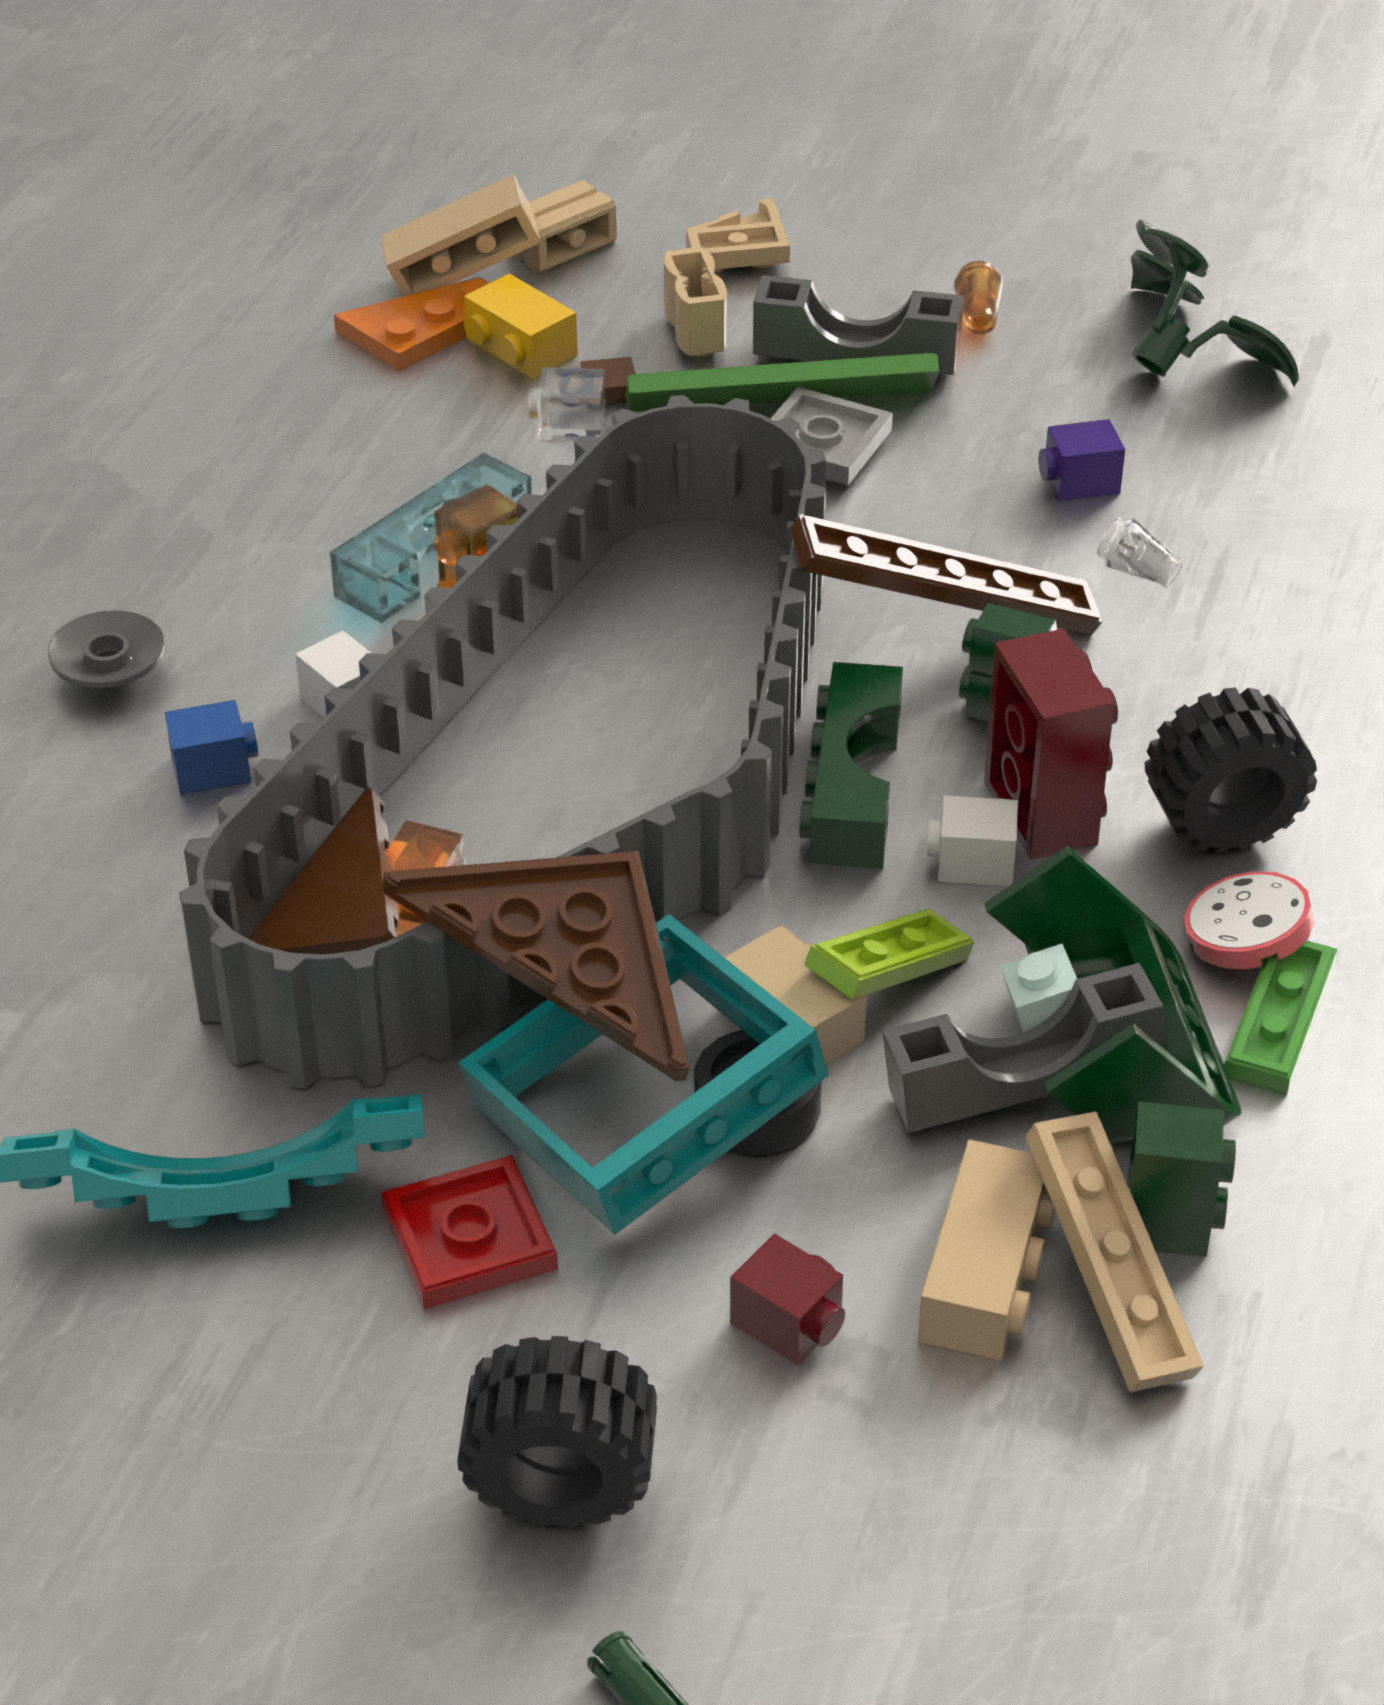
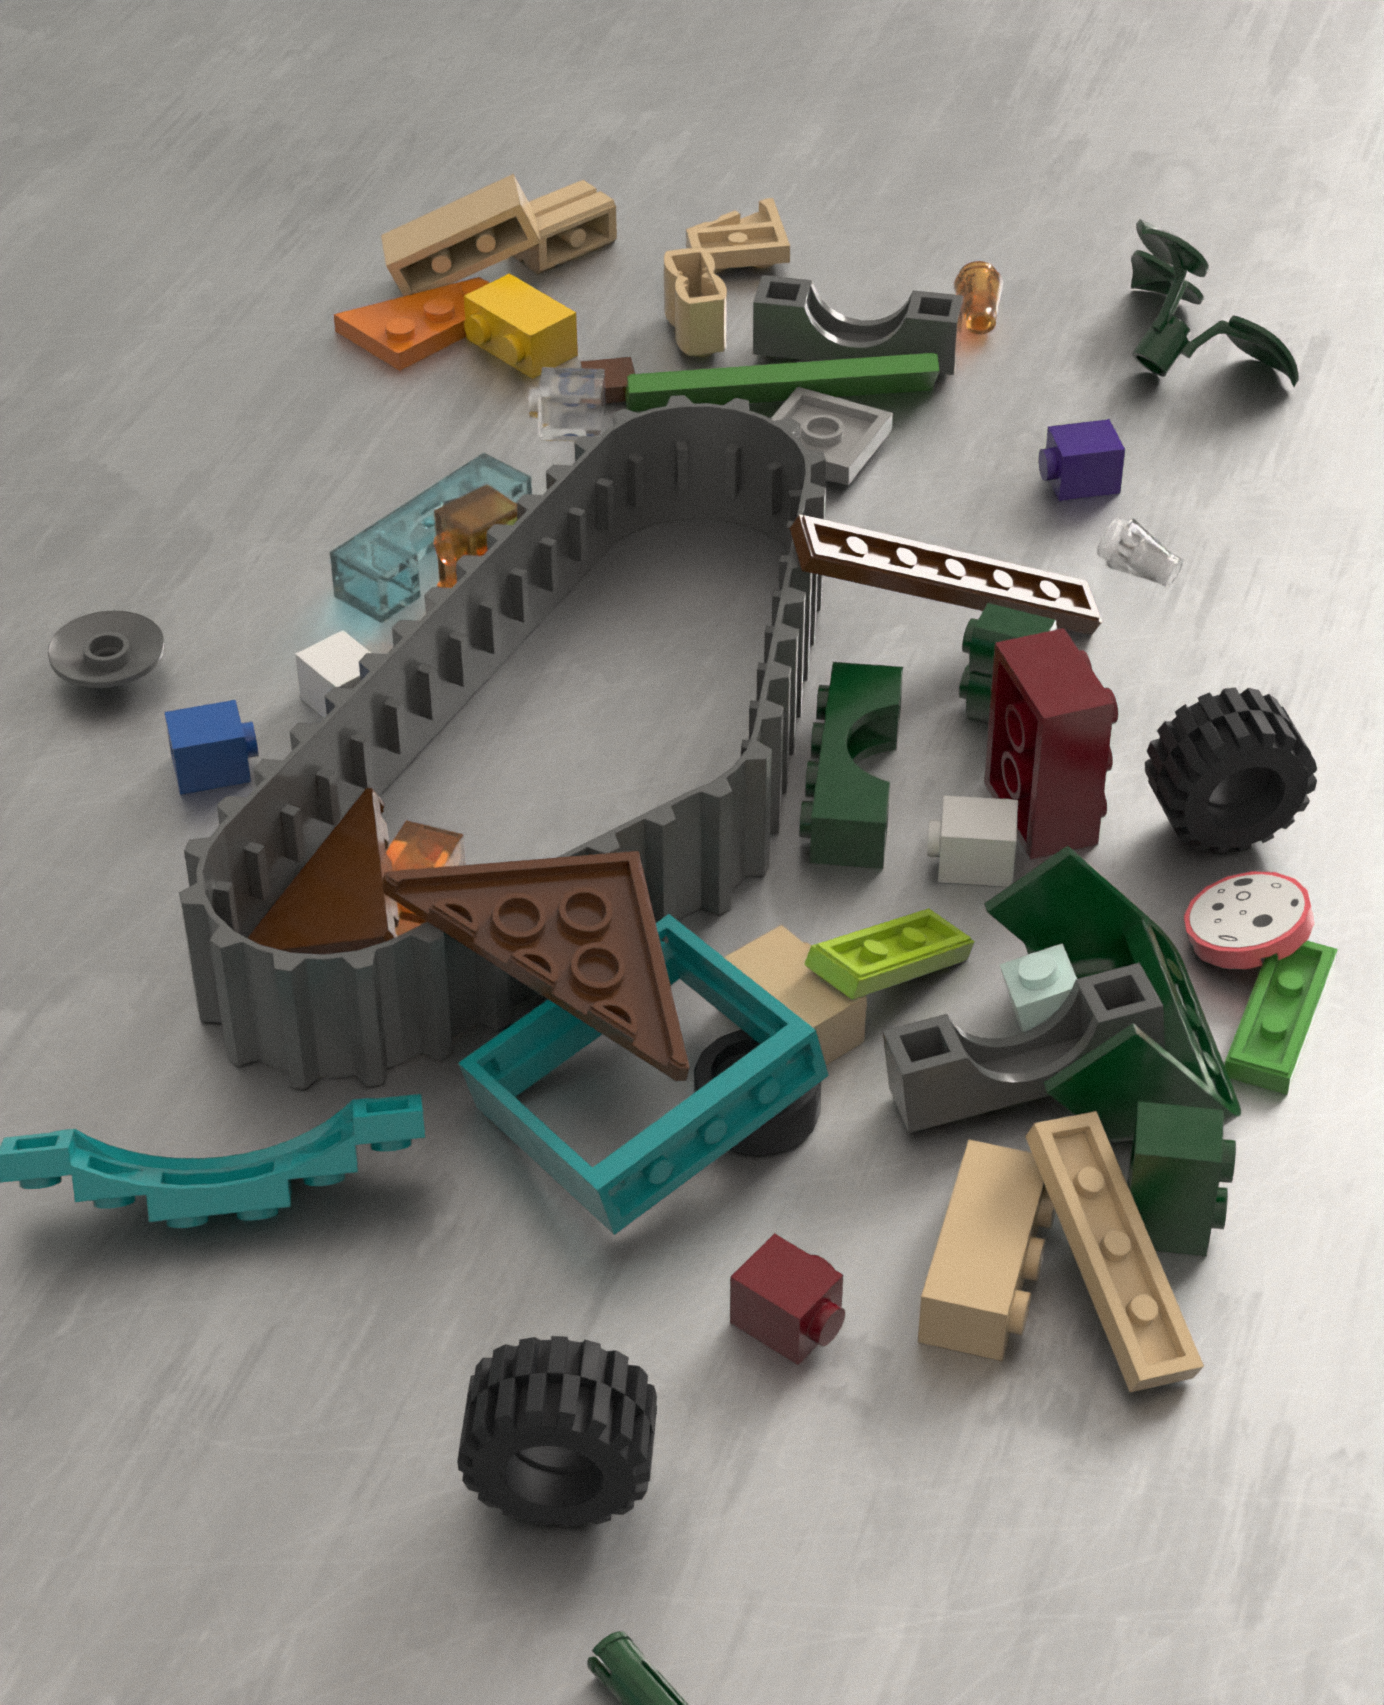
red tile [381,1155,558,1309] -> none

